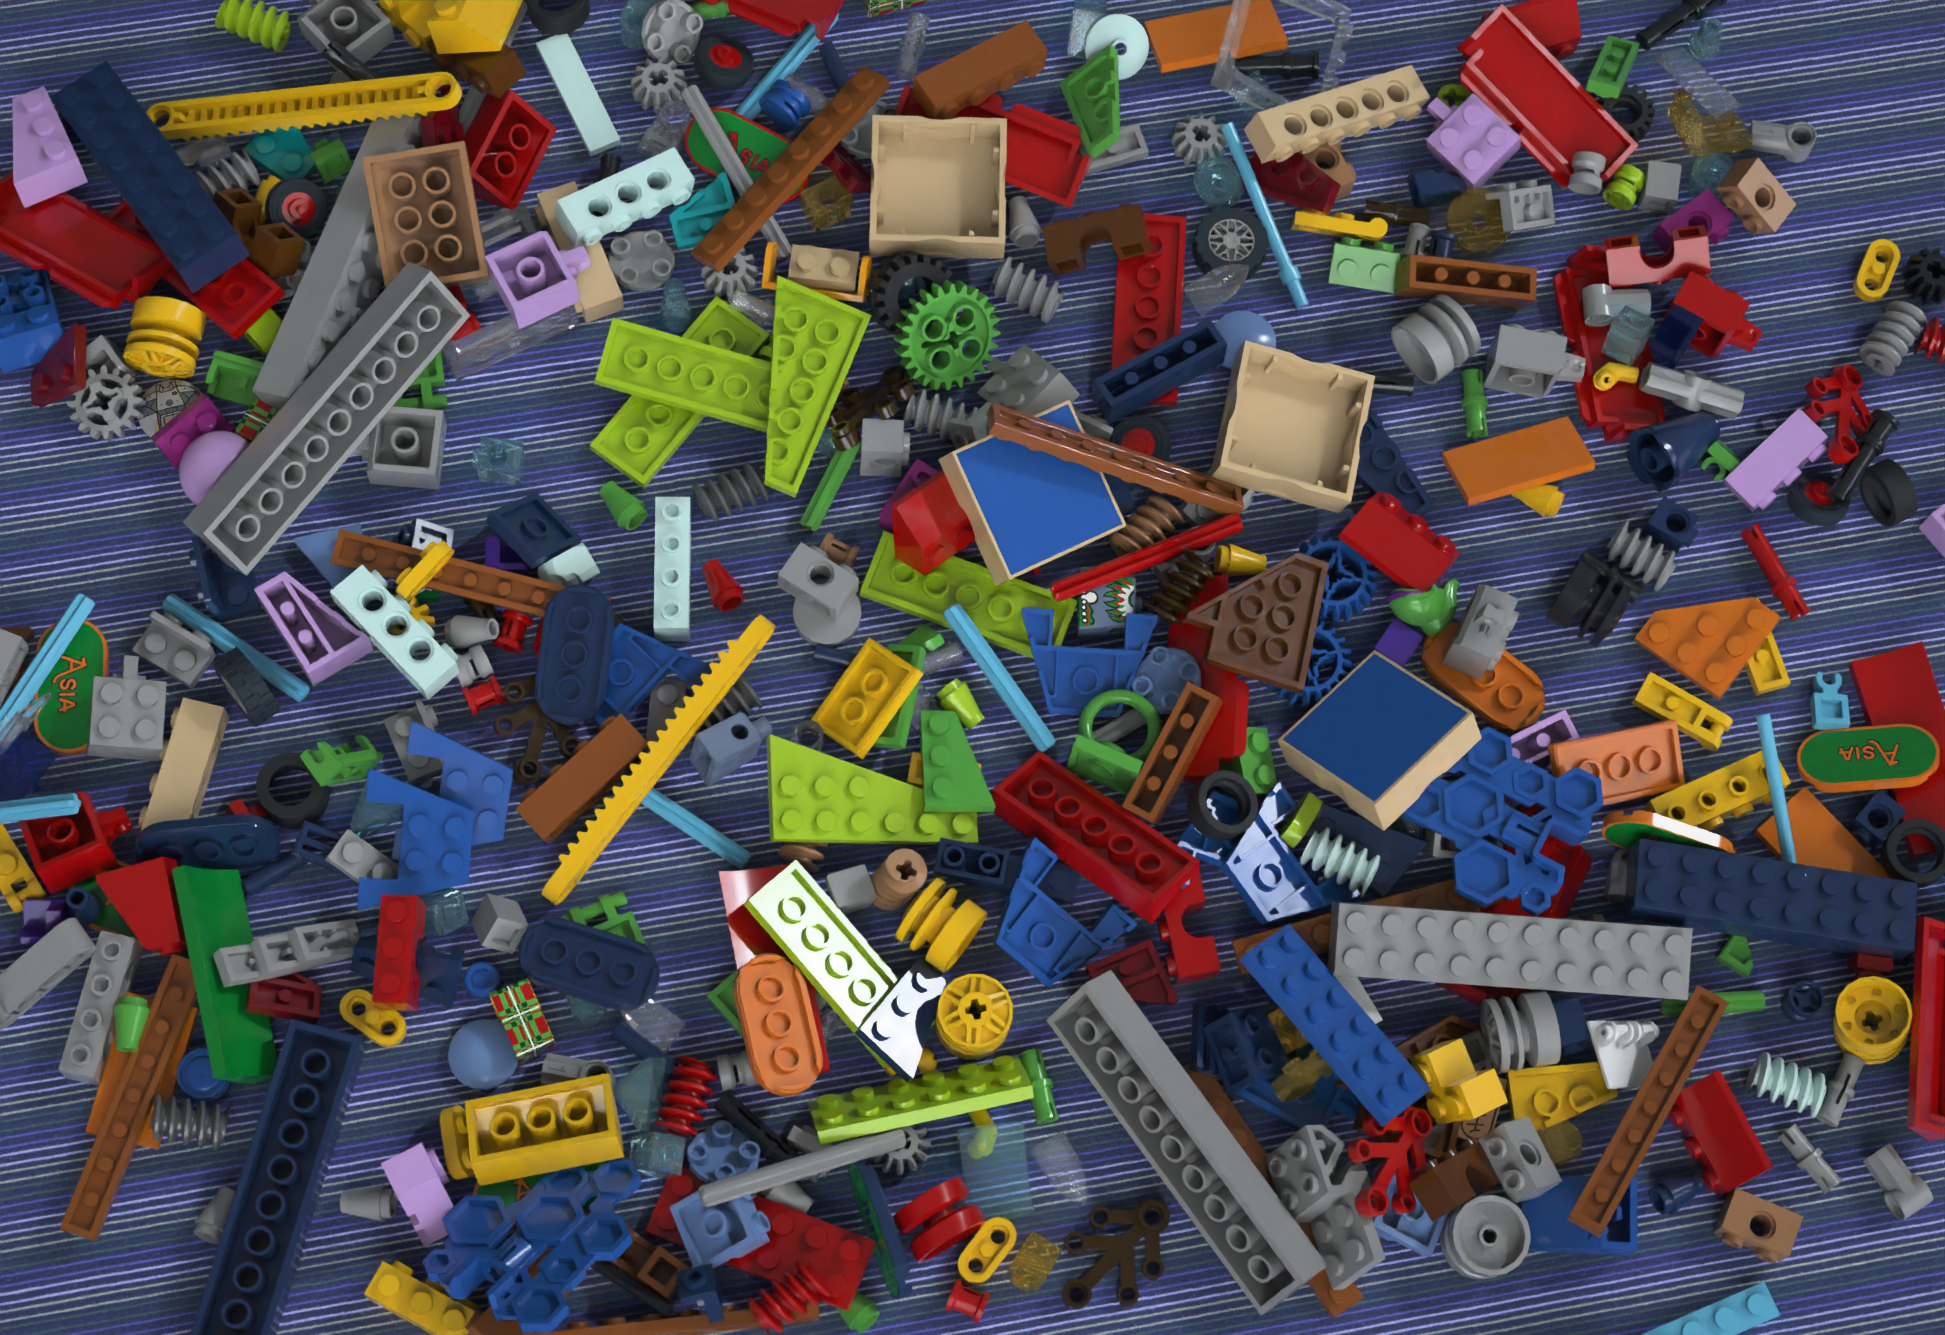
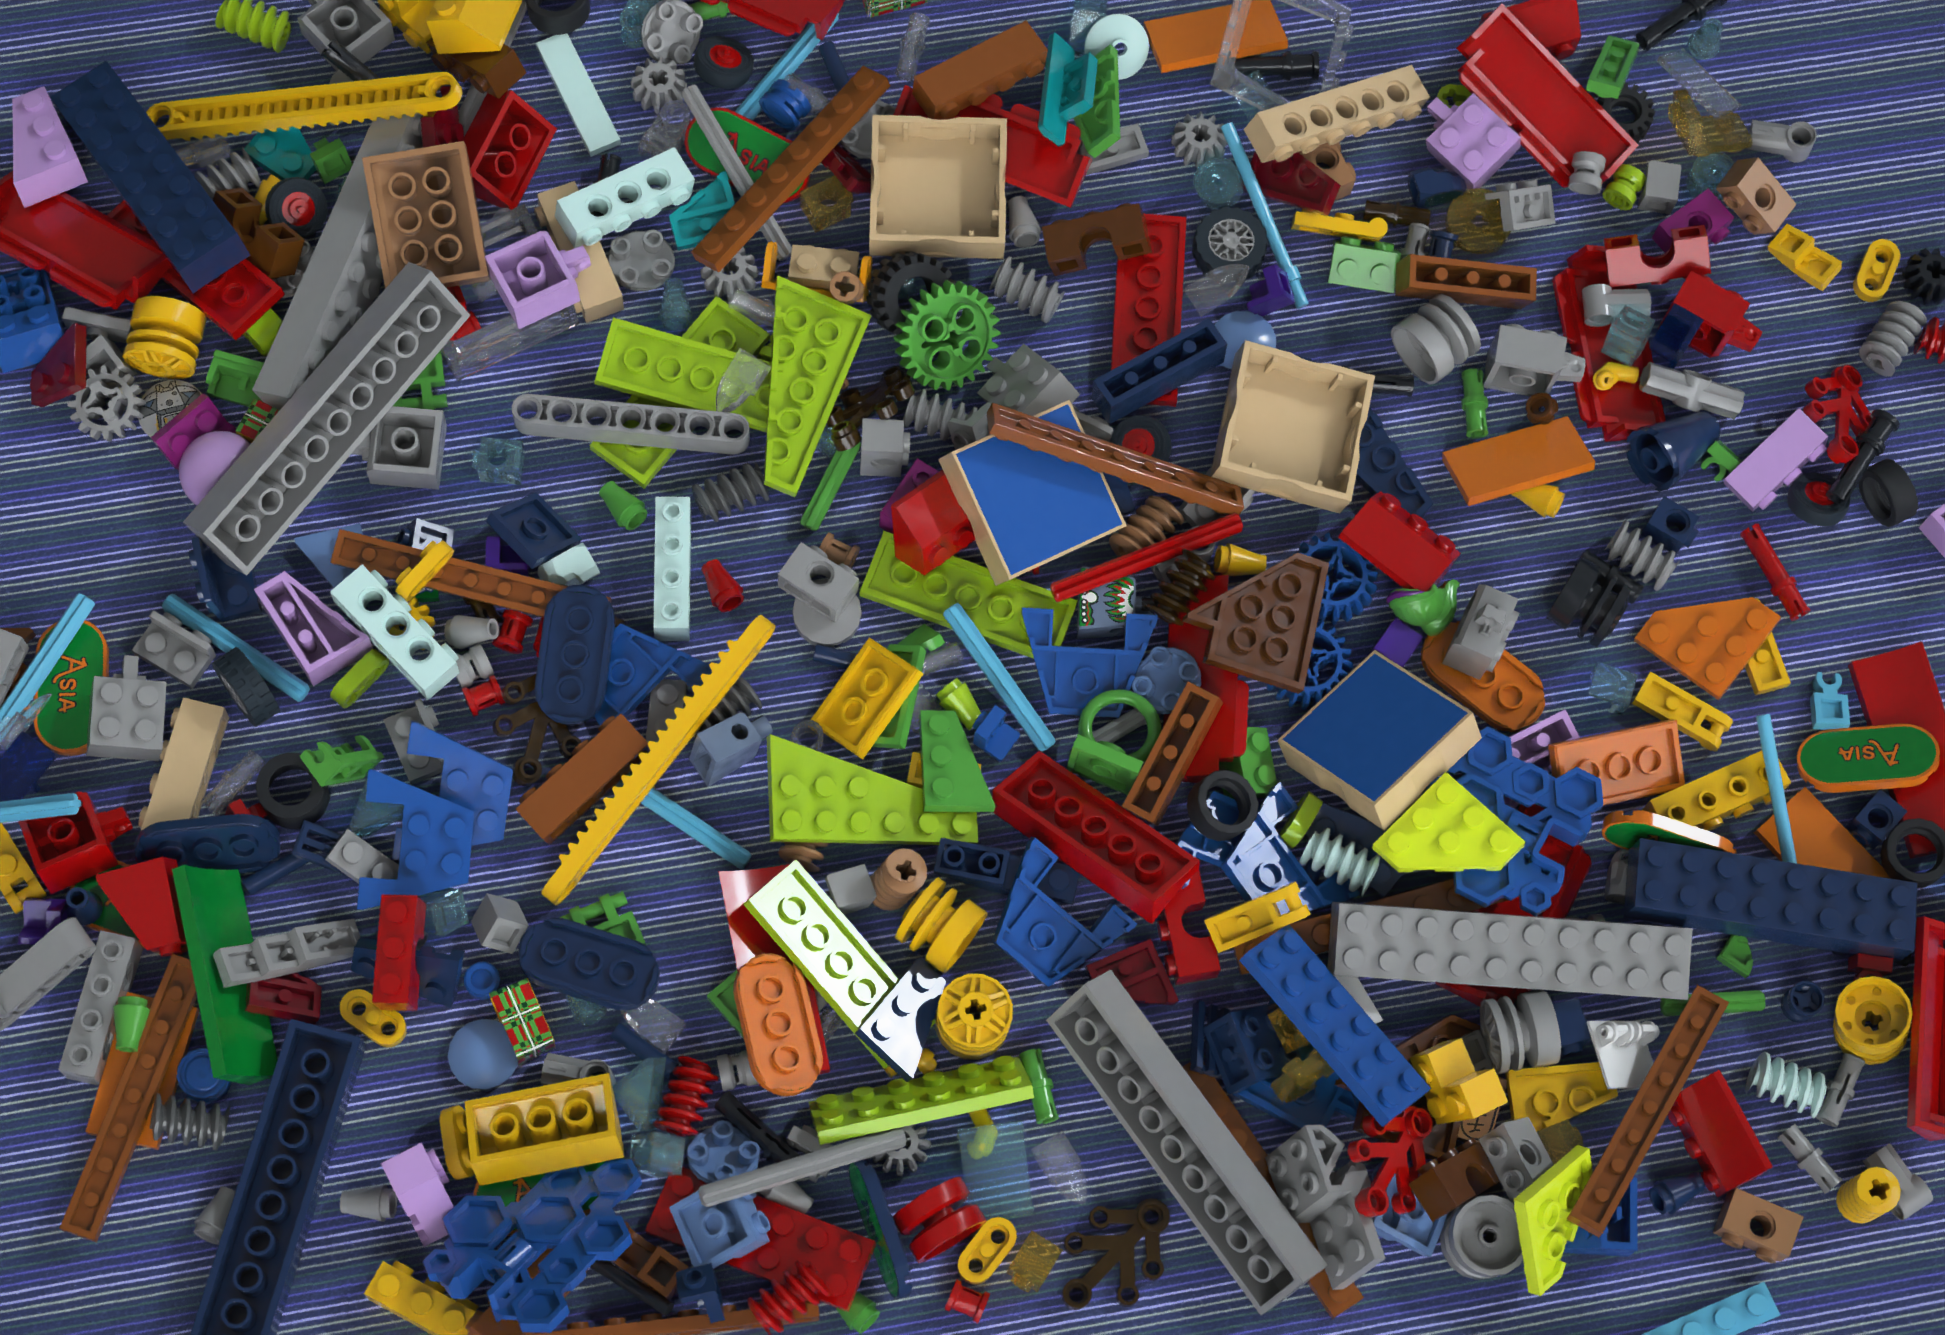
none -> light grey plate [62,307,134,343]
none -> clear pin [200,749,266,816]
none -> lime beam [330,649,389,709]
none -> light grey beam [512,394,750,455]
none -> clear plate [716,348,771,413]
none -> medium nougat bush [830,271,864,304]
none -> blue bracket [972,705,1020,762]
none -> teal bracket [1038,33,1098,147]
none -> yellow plate [1204,881,1311,953]
none -> dark purple panel [1246,264,1295,316]
none -> neon yellow plate [1372,772,1525,872]
none -> neon yellow plate [1513,1145,1593,1296]
none -> reddish brown plate [1526,393,1559,424]
none -> clear light blue panel [1588,662,1638,716]
none -> yellow slope [1768,223,1842,292]
none -> yellow piece [1836,1167,1901,1224]

